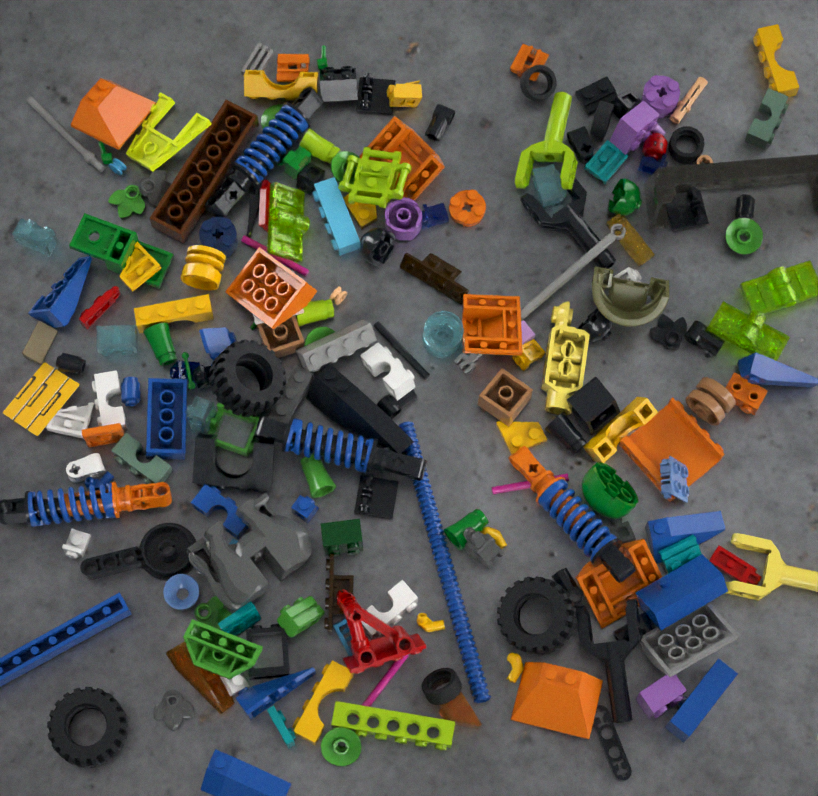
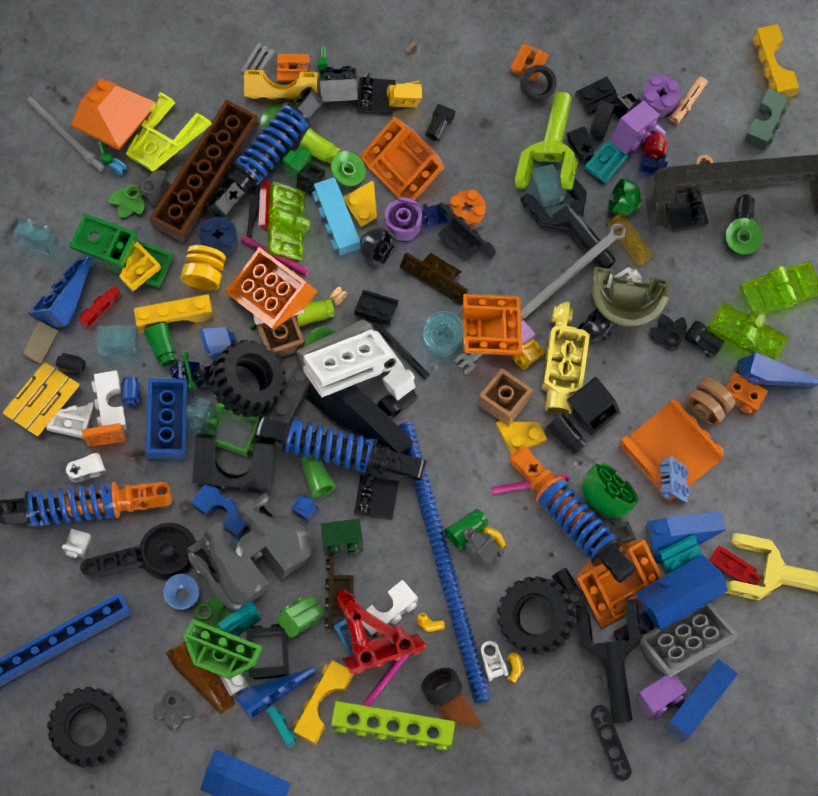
blue arm [84,471,114,490] -> none
sand green arch [111,433,173,484] -> none
bright green dish [321,727,361,766] -> none
lime brick [338,147,412,208] -> none
orange slope [511,662,603,740] -> none
yellow arch [583,397,658,463] -> none
black tyre [668,126,705,163] -> none
none -> white hinge [303,330,399,397]
none -> black plate [354,289,399,325]
none -> black bracket [436,202,497,260]
none -> white piece [480,641,508,682]

